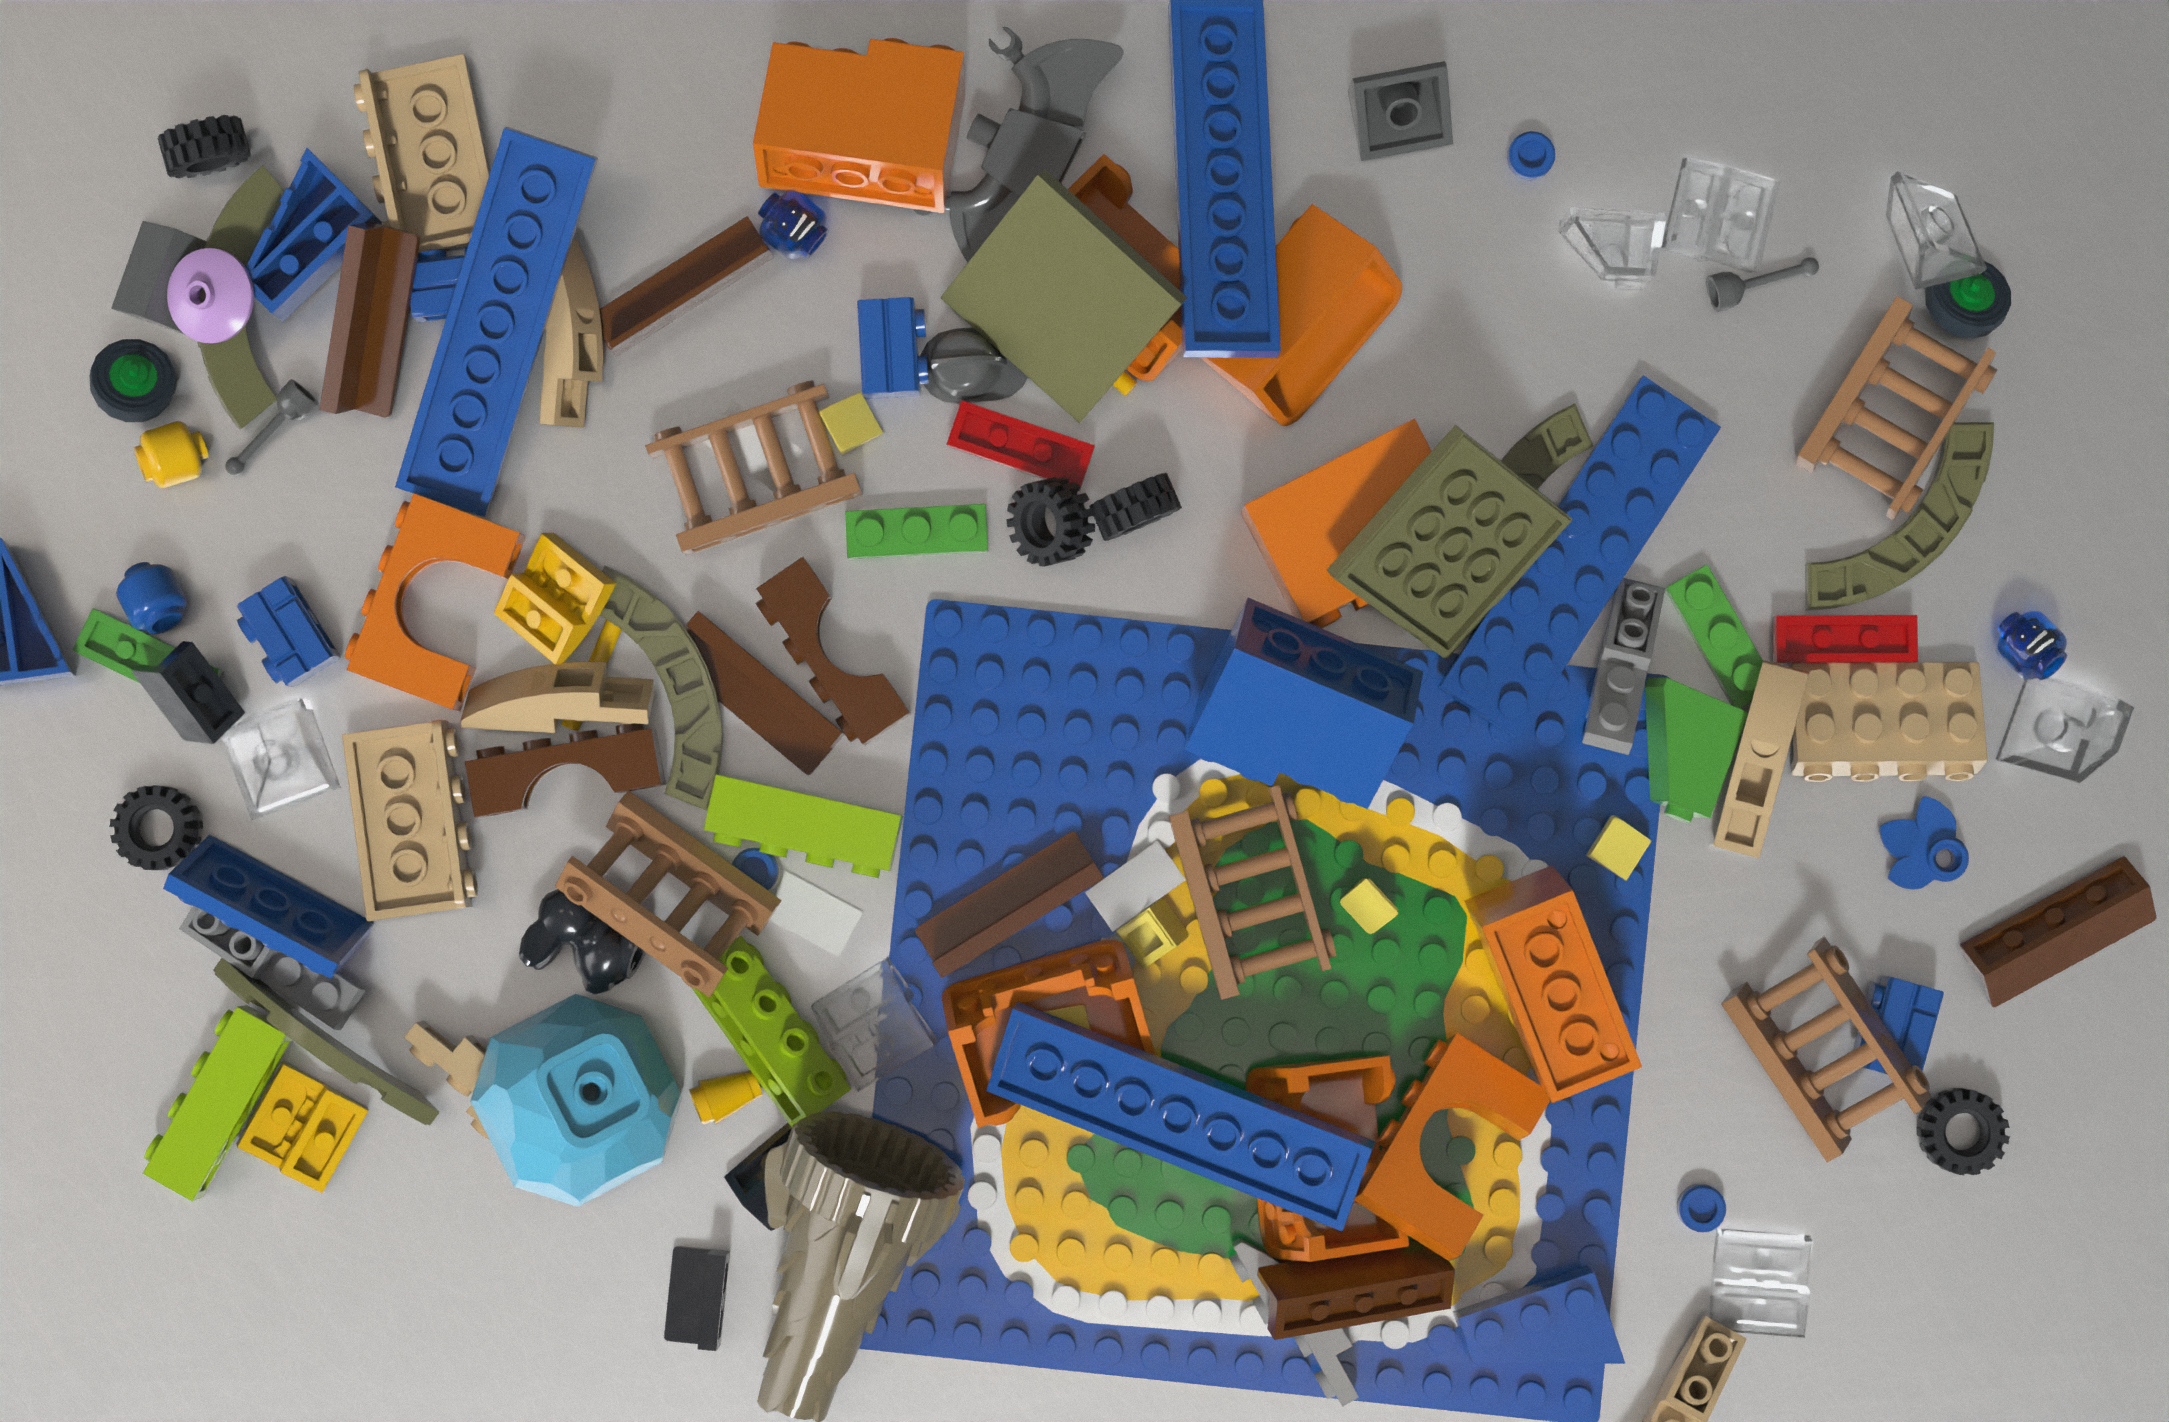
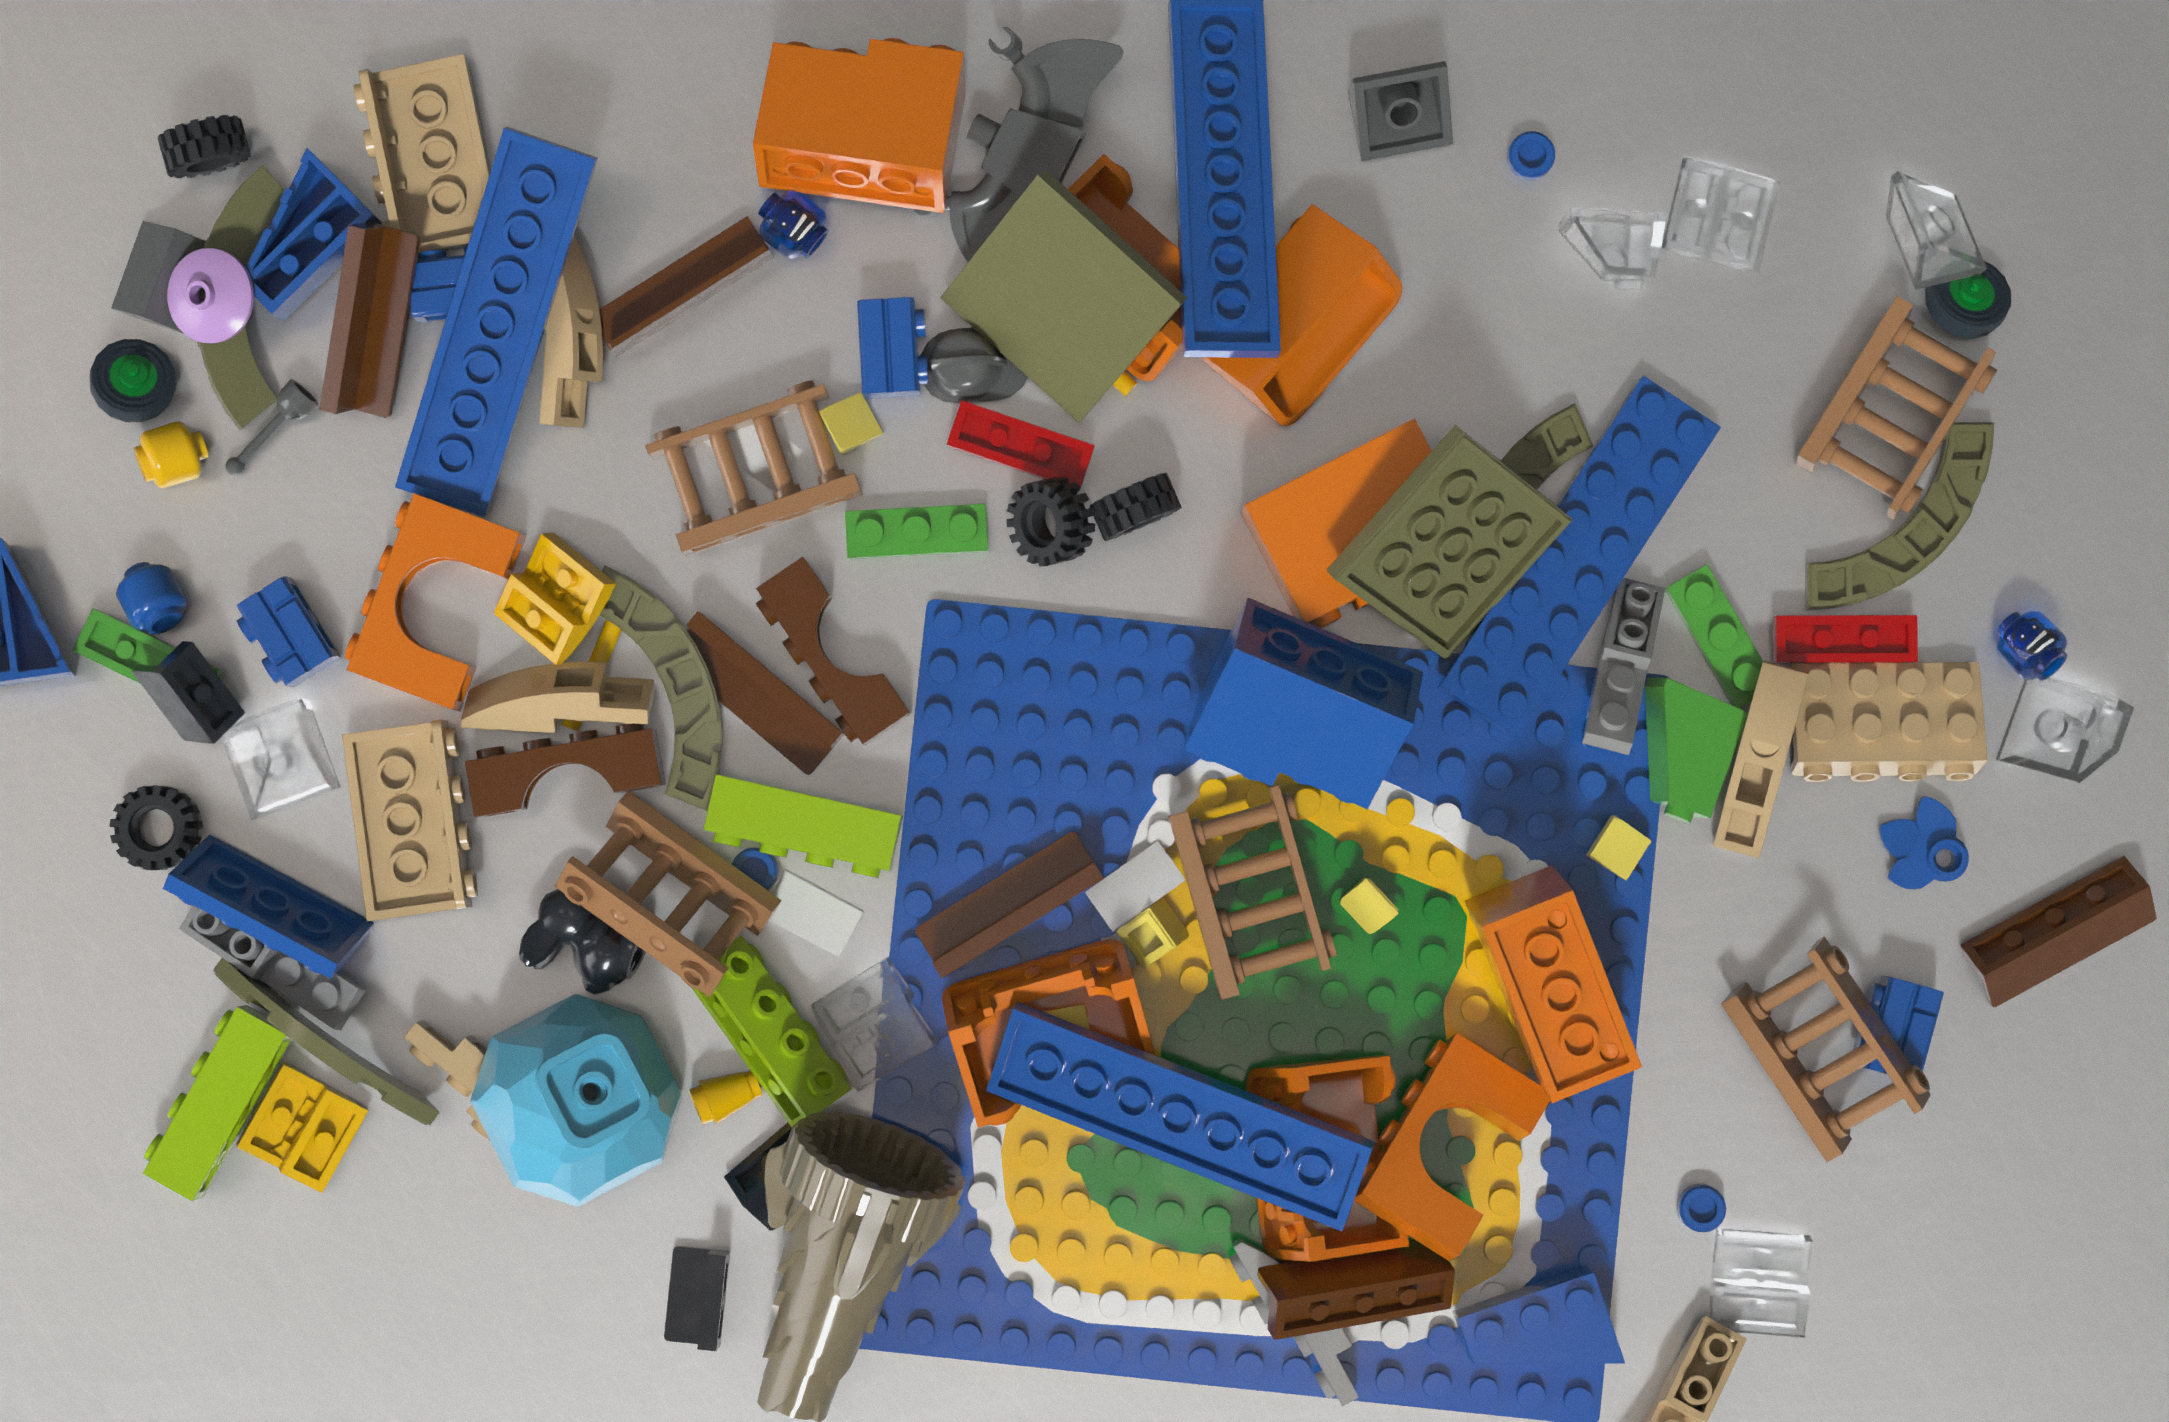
dark grey hinge [1706,257,1819,312] -> none
black tyre [1917,1088,2010,1175] -> none

